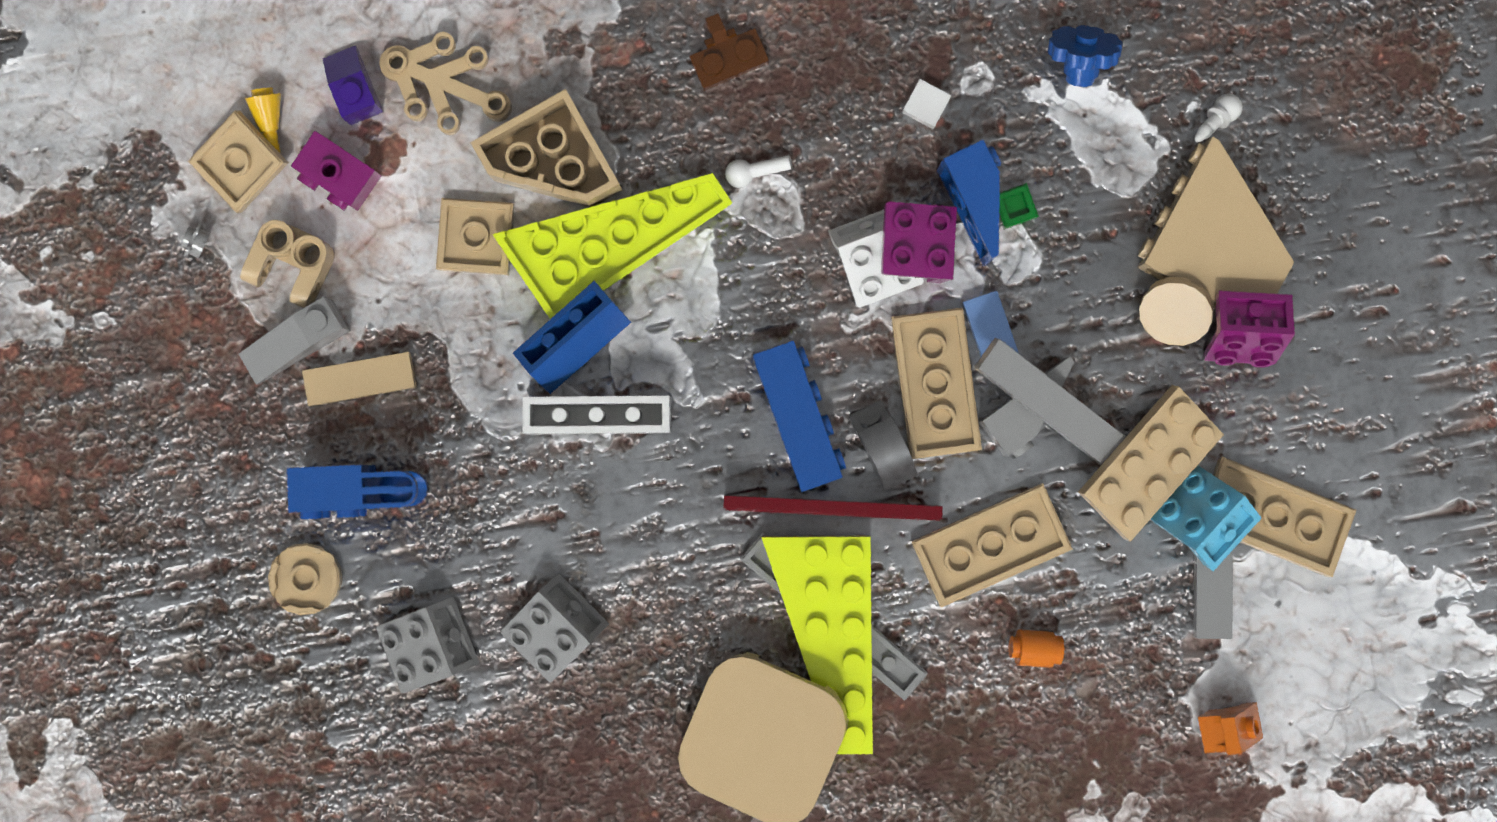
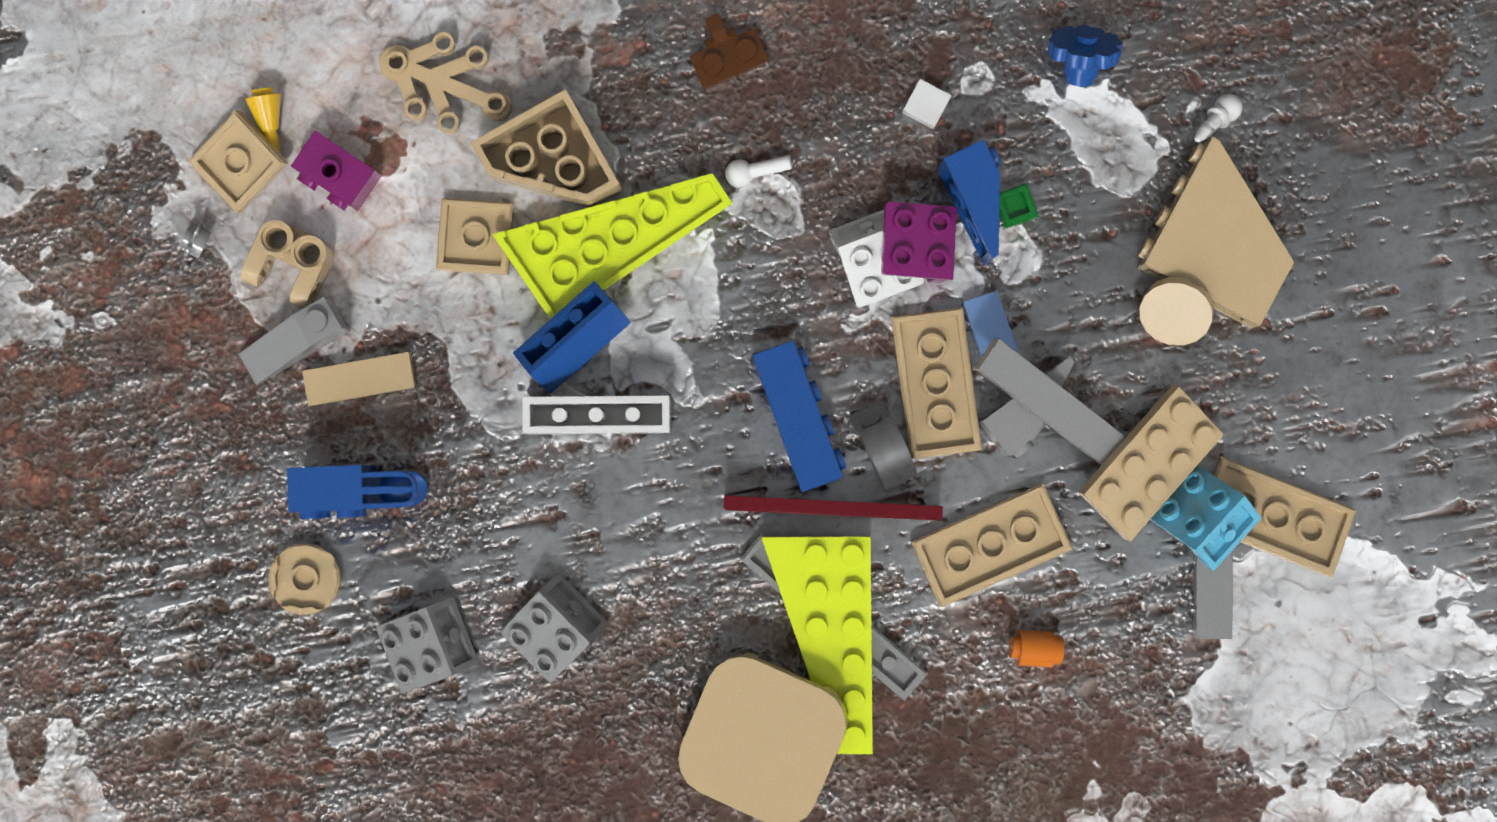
dark purple slope [323,45,384,125] -> none
orange brick [1198,702,1263,755] -> none
magenta bracket [1204,291,1295,368] -> none

